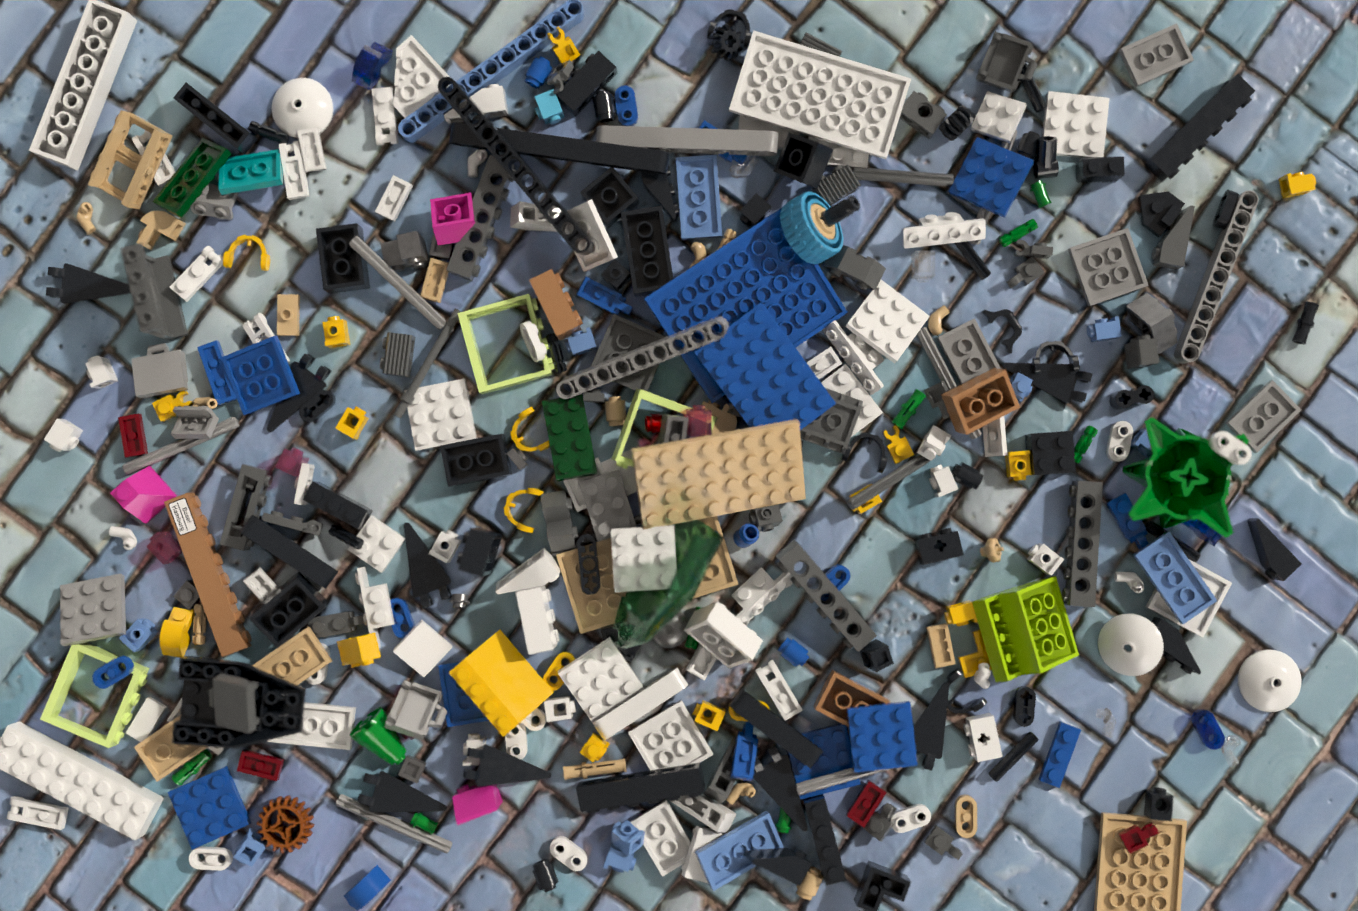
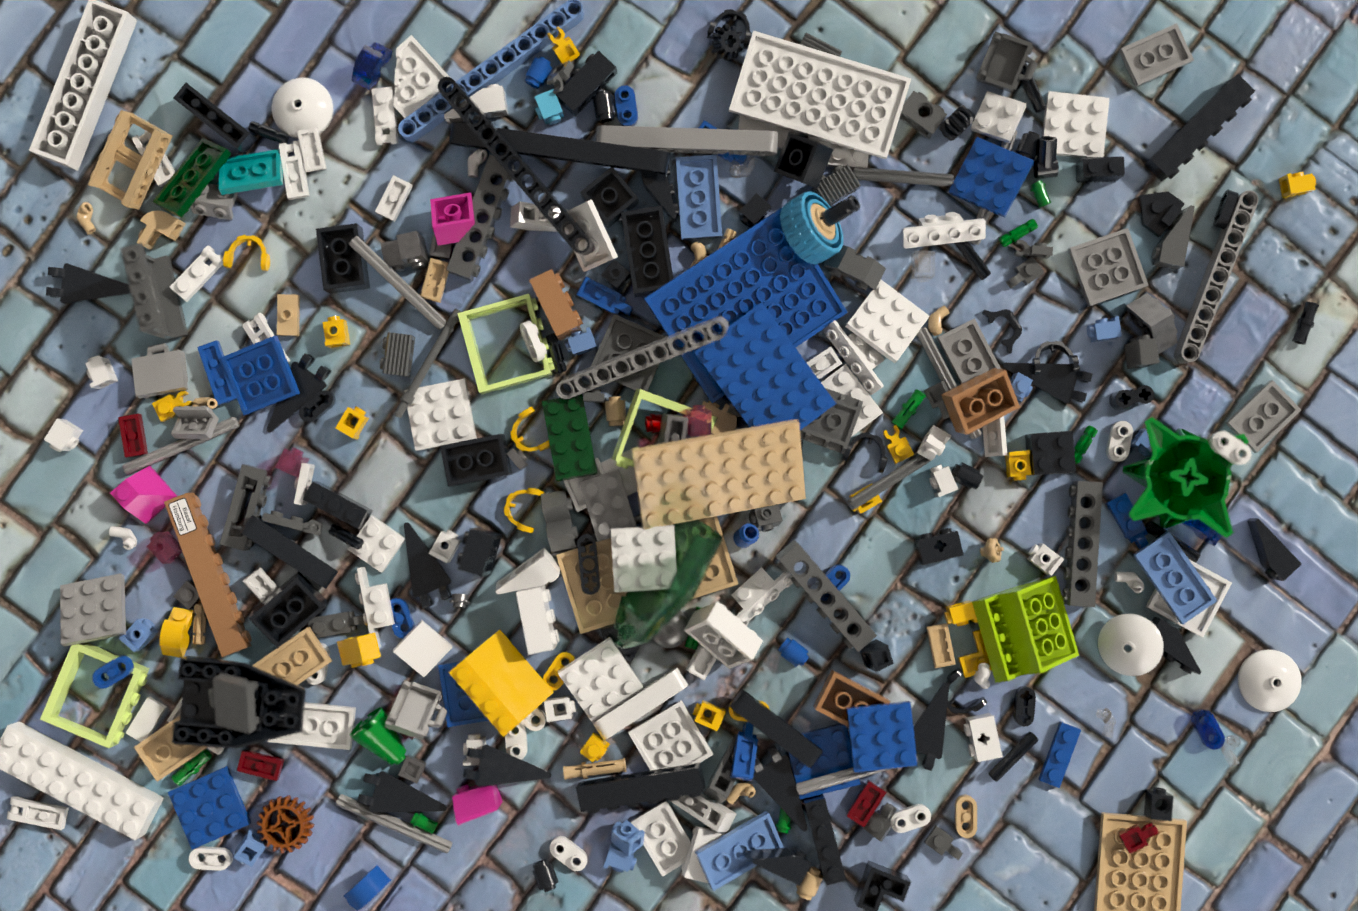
white plate [755,659,803,721] -> none

